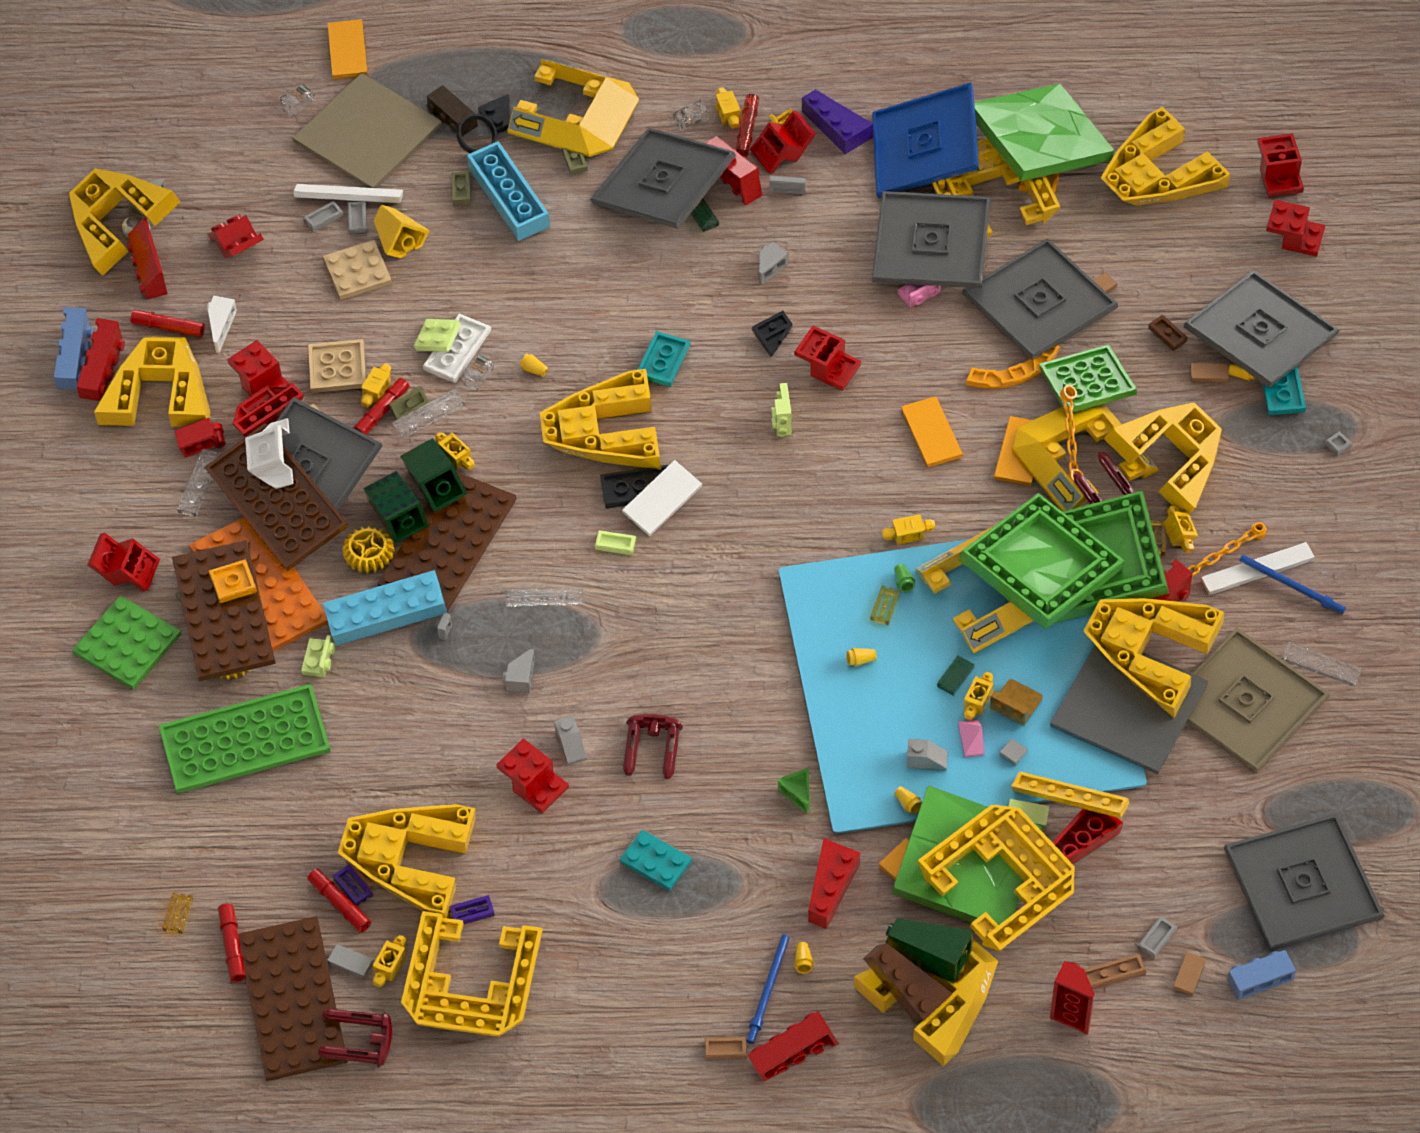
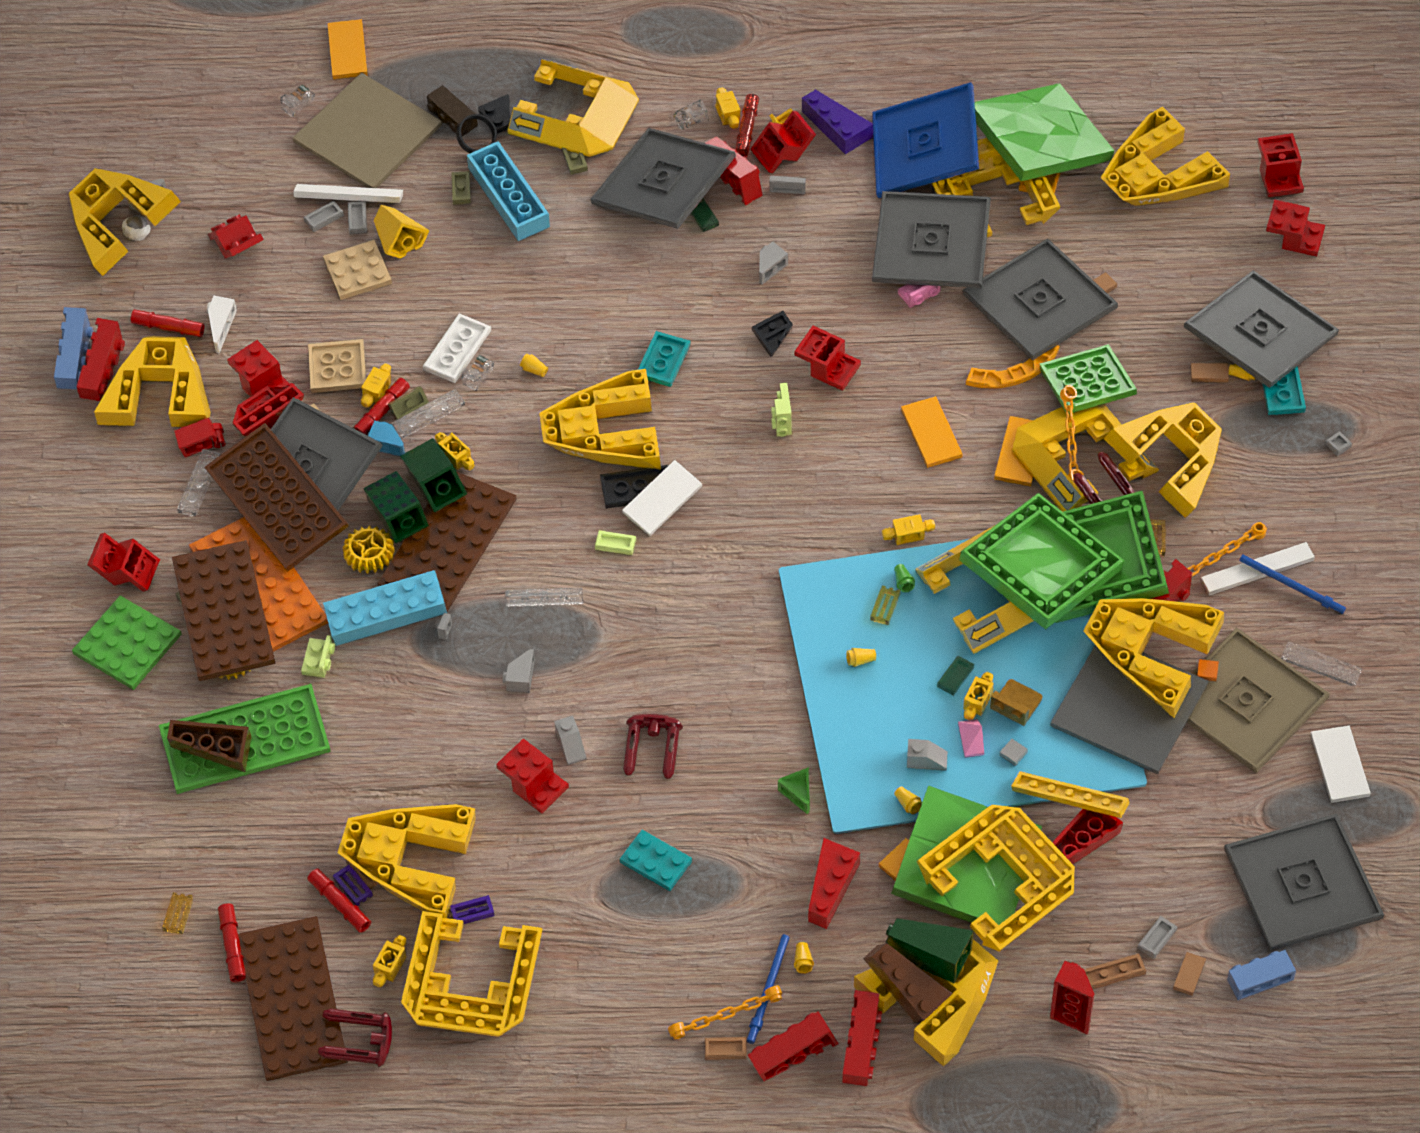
red slope [126,218,168,300] -> none
light orange tile [209,559,257,603] -> none
white piece [245,418,293,489] -> none
light grey tile [327,944,373,979] -> none
yellowish green plate [414,319,461,352] -> none
yellowish green tile [1008,799,1049,827] -> none
reddish brown plate [1148,315,1188,351] -> none
yellow piece [1163,506,1198,553] -> none
none -> reddish brown wedge [167,720,252,772]
none -> dark azure slope [368,421,405,456]
none -> light orange piece [668,985,783,1040]
none -> red wedge [842,990,883,1086]
none -> orange tile [1197,659,1219,682]
none -> white tile [1310,725,1371,803]

